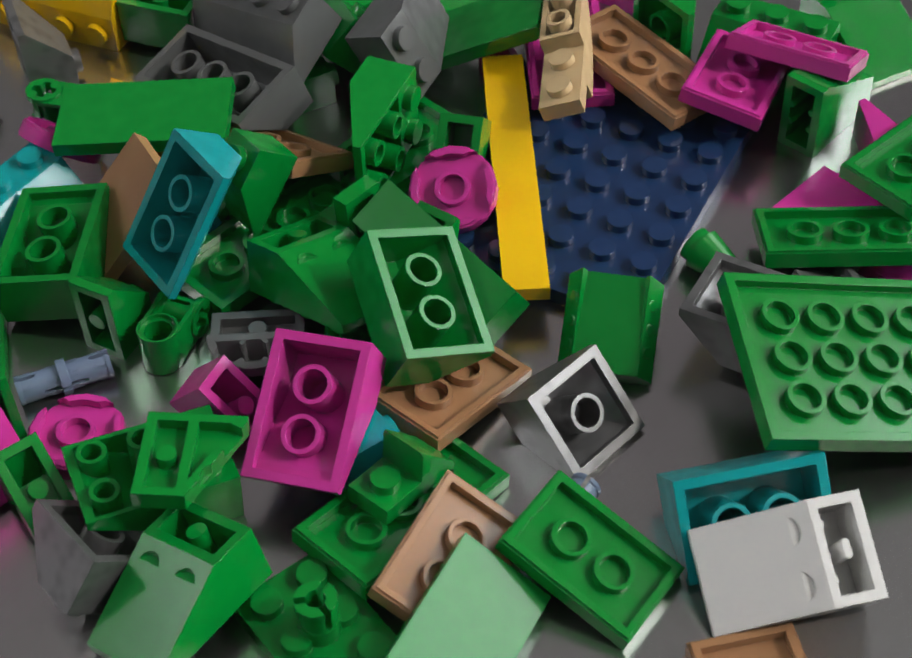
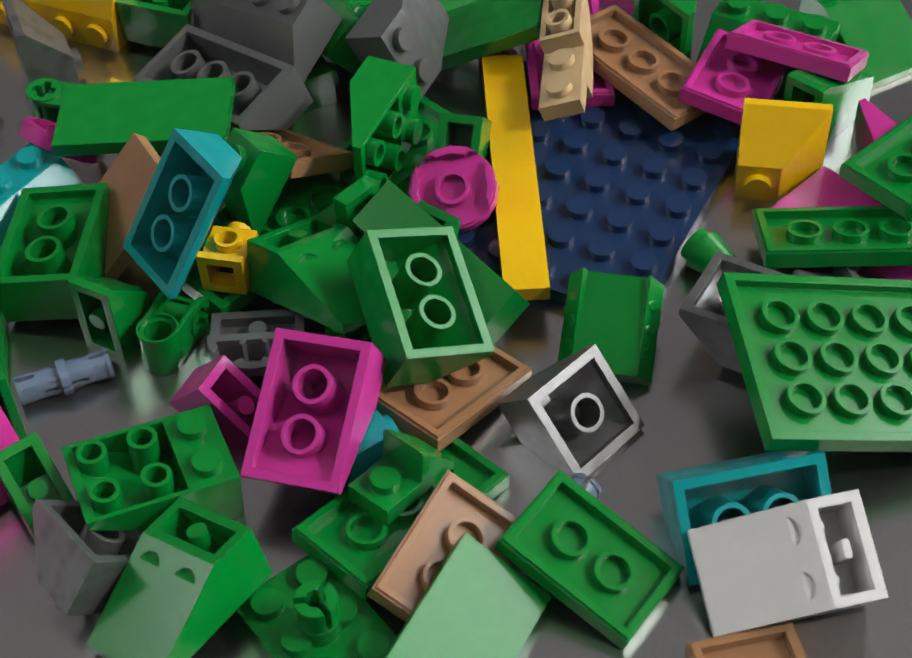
dark pink tile [27,393,127,480] -> none
green wing [130,411,250,510] -> none
none -> yellow brick [196,222,258,295]
none -> yellow slope [734,98,833,201]

